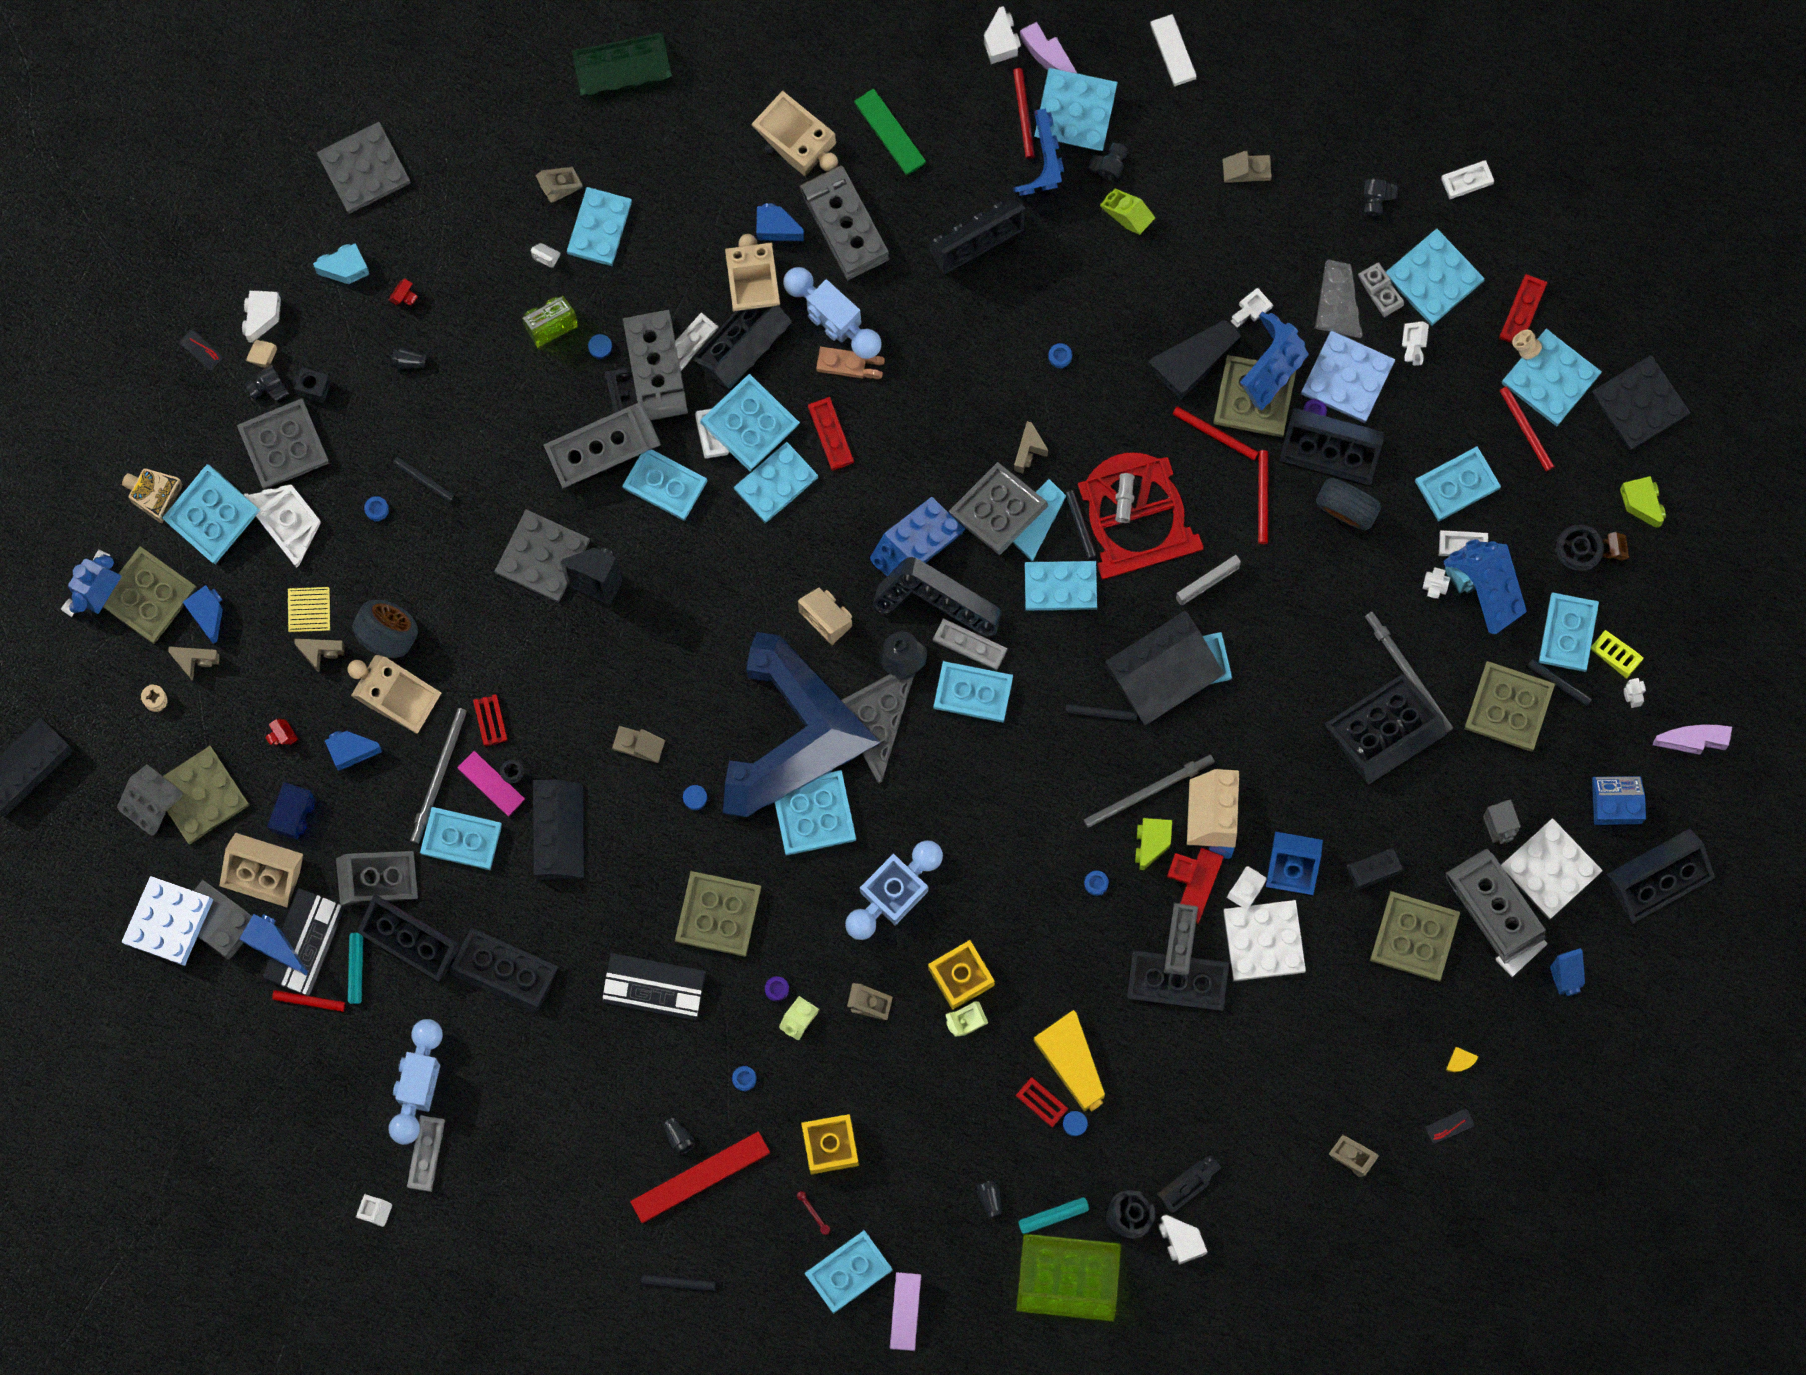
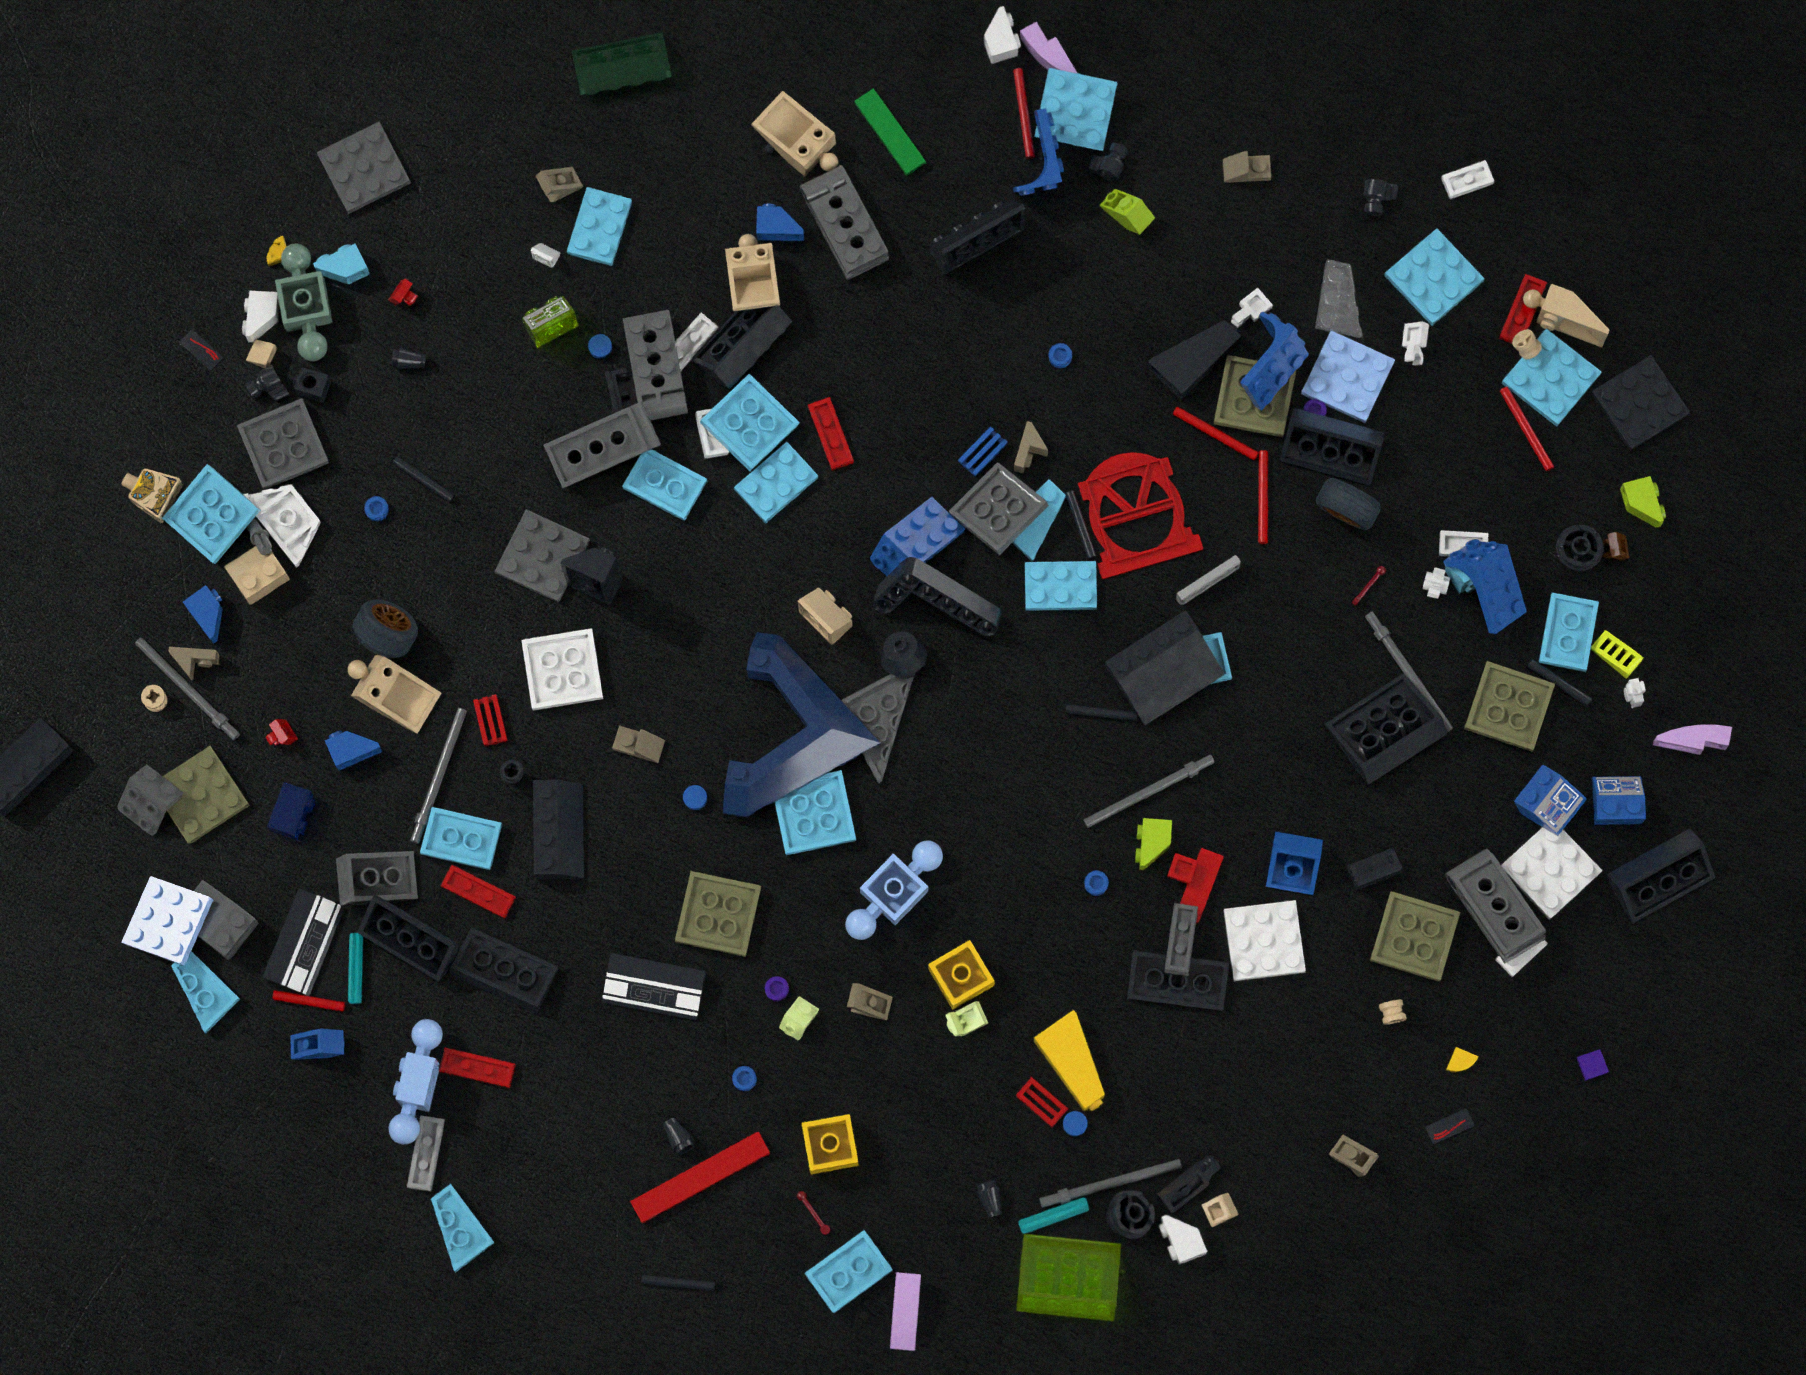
blue torso [61,549,122,617] -> none
olive plate [103,546,197,644] -> none
tan slope [220,833,303,907] -> none
blue slope [240,914,308,976] -> none
light yellow sticker [288,587,330,632] -> none
dark tan slope [295,639,345,672] -> none
white slope [356,1194,392,1227] -> none
dark pink tile [458,751,526,817] -> none
light blue brick [783,267,881,359] -> none
nougat hinge [817,347,885,379] -> none
light grey tile [933,619,1007,671] -> none
medium azure plate [934,661,1013,723] -> none
light grey pin [1115,473,1135,523] -> none
white tile [1150,15,1196,86] -> none
tan slope [1187,769,1239,847] -> none
blue tile [1209,846,1234,859] -> none
white bracket [1227,866,1267,910] -> none
light grey slope [1358,263,1404,317] -> none
medium azure plate [1415,447,1501,522] -> none
dark grey brick [1483,800,1521,844] -> none
blue slope [1550,948,1585,996] -> none
none -> dark grey bar [135,637,240,741]
none -> medium azure wing [171,951,240,1034]
none -> tan slope [224,546,290,605]
none -> dark grey axle [246,518,272,555]
none -> yellow tile [267,236,287,266]
none -> sand green brick [275,244,333,361]
none -> blue slope [291,1028,344,1060]
none -> medium azure wing [431,1184,494,1272]
none -> red tile [439,1048,516,1088]
none -> red tile [441,865,516,919]
none -> white plate [522,628,603,711]
none -> blue tile [958,427,1008,477]
none -> dark grey bar [1039,1159,1182,1208]
none -> tan slope [1202,1193,1238,1227]
none -> dark red hinge [1352,566,1386,606]
none -> tan wheel [1379,1000,1407,1025]
none -> blue slope [1514,765,1587,836]
none -> tan slope [1523,284,1609,347]
none -> dark purple tile [1576,1049,1609,1081]

